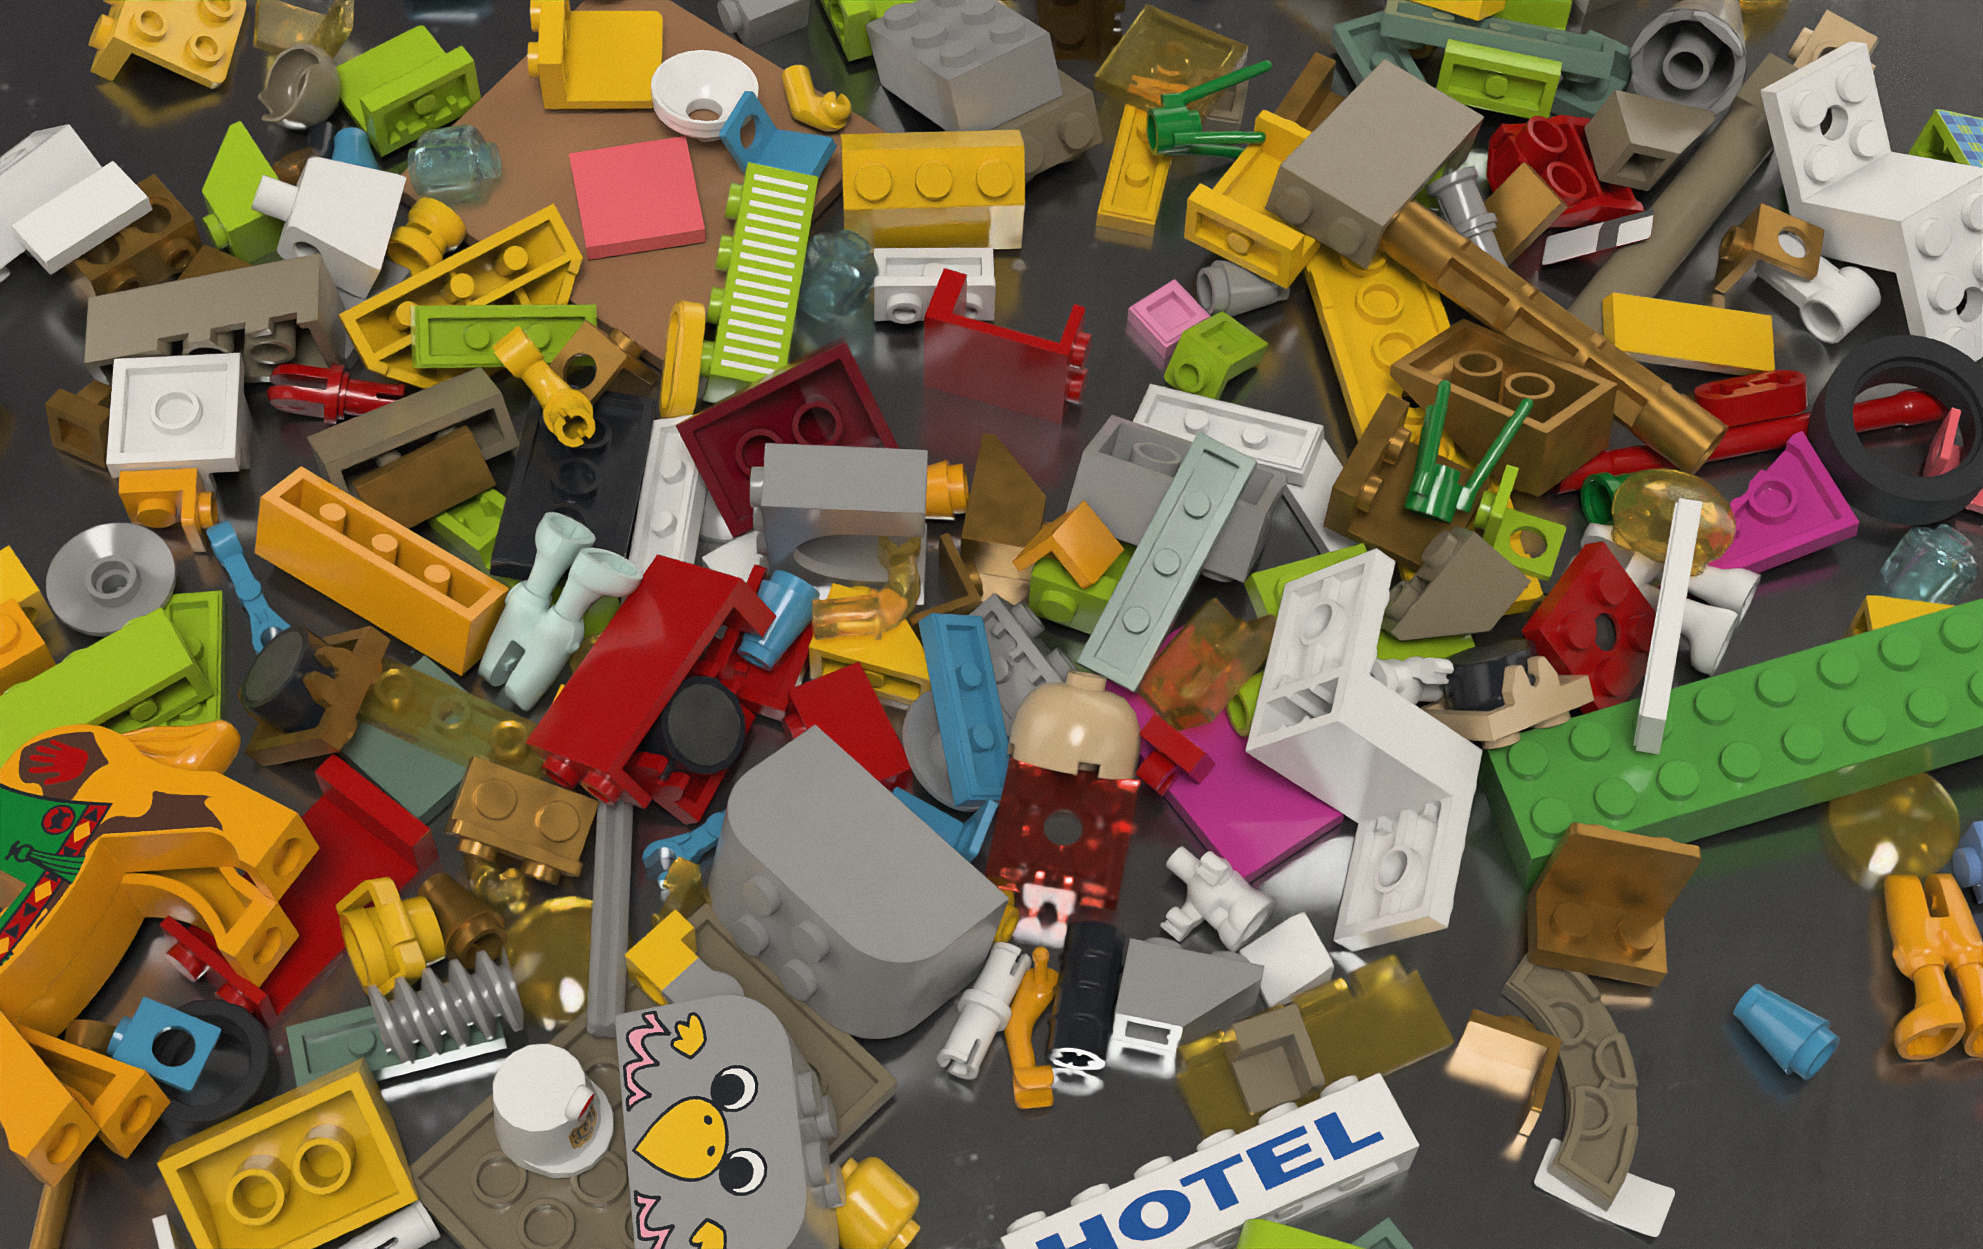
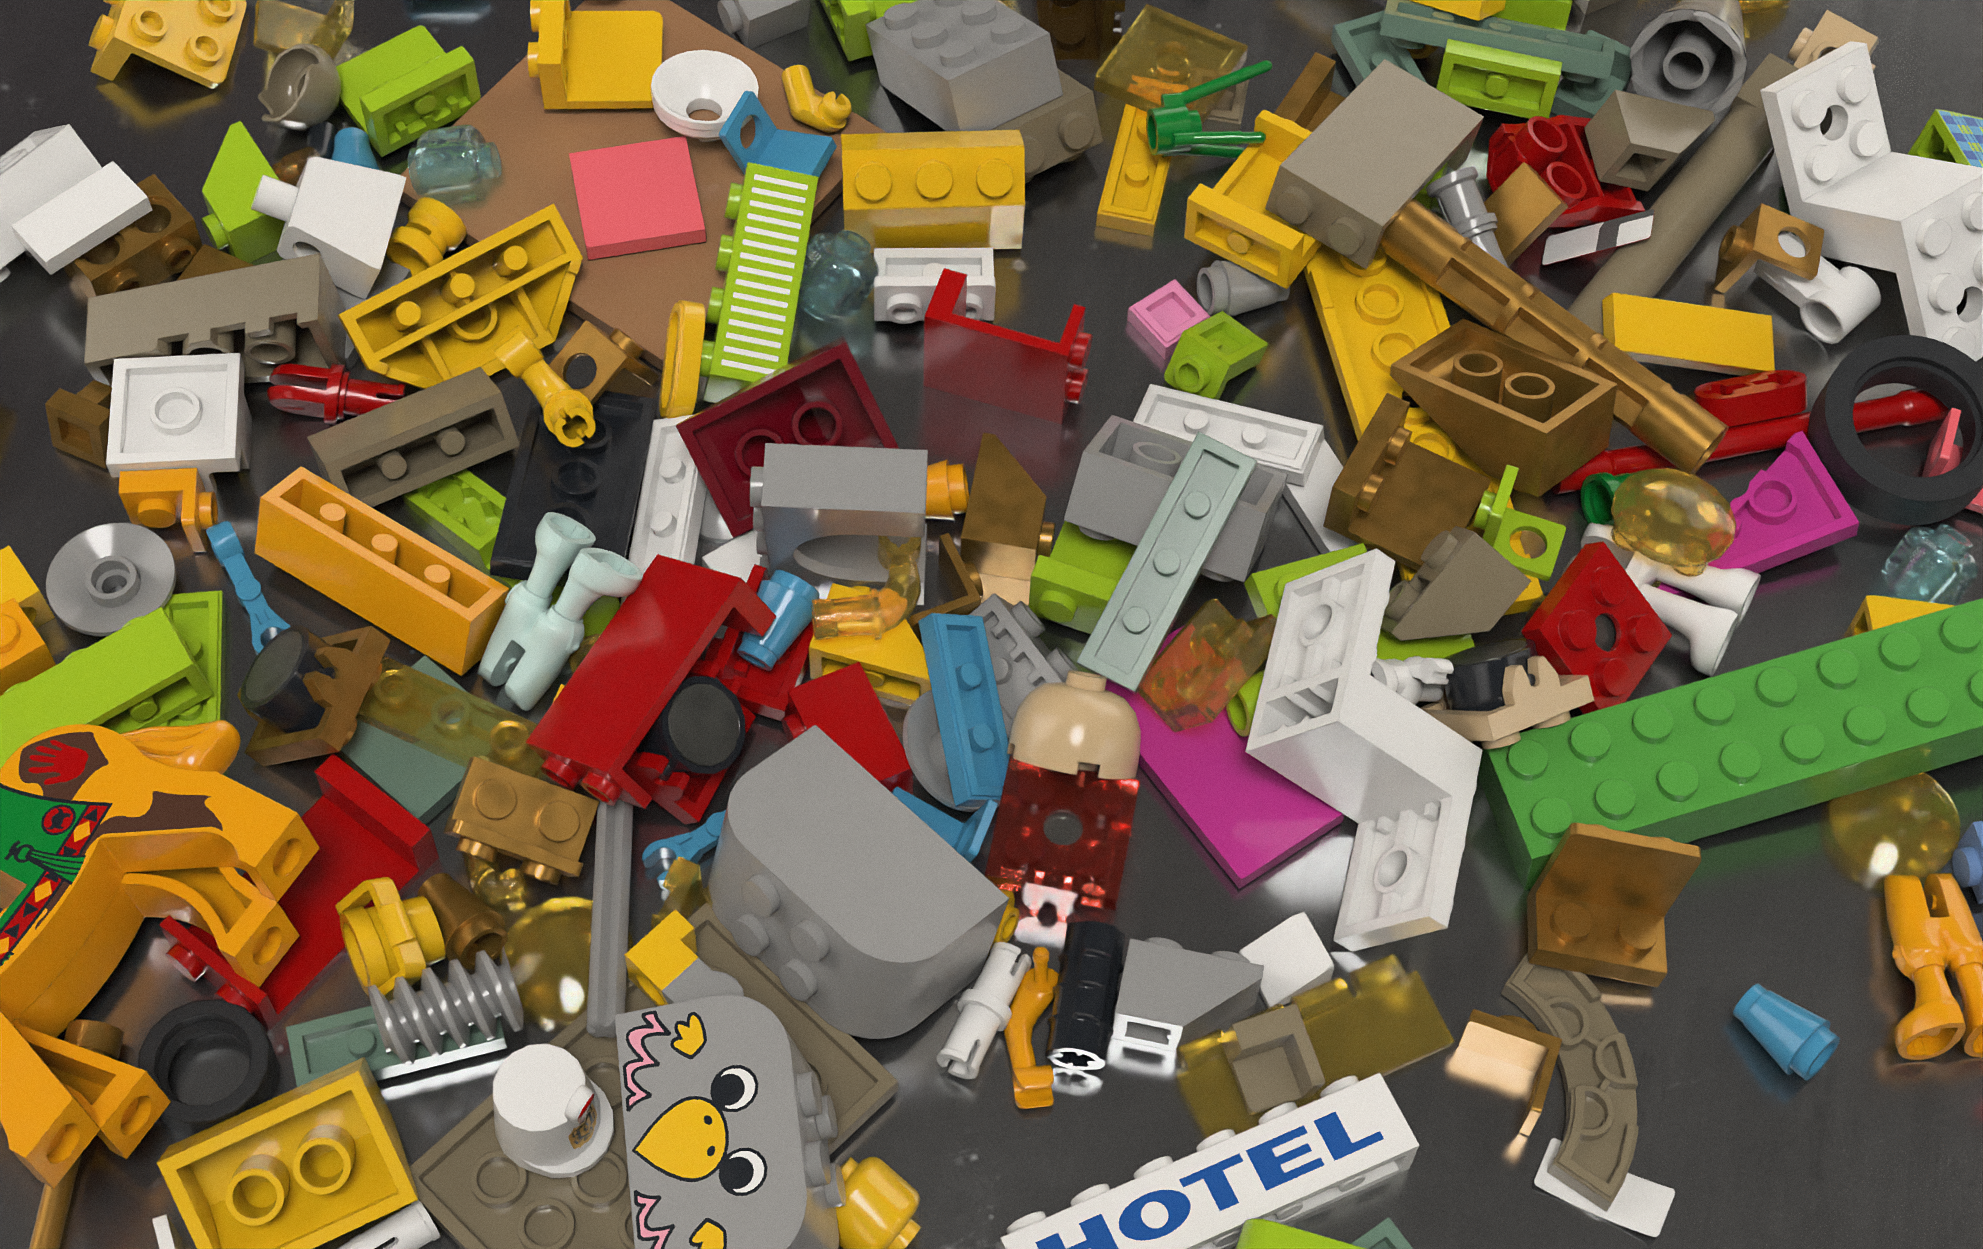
dark azure bracket [107,996,221,1093] -> none
pearl gold tile [352,425,496,529] -> none
lime tile [410,304,597,368] -> none
light orange panel [1012,500,1124,589] -> none
red tile [1135,713,1216,796] -> none
white piece [1160,846,1276,952] -> none
green plant [1403,380,1534,524] -> none
white tile [1633,498,1702,755] -> none

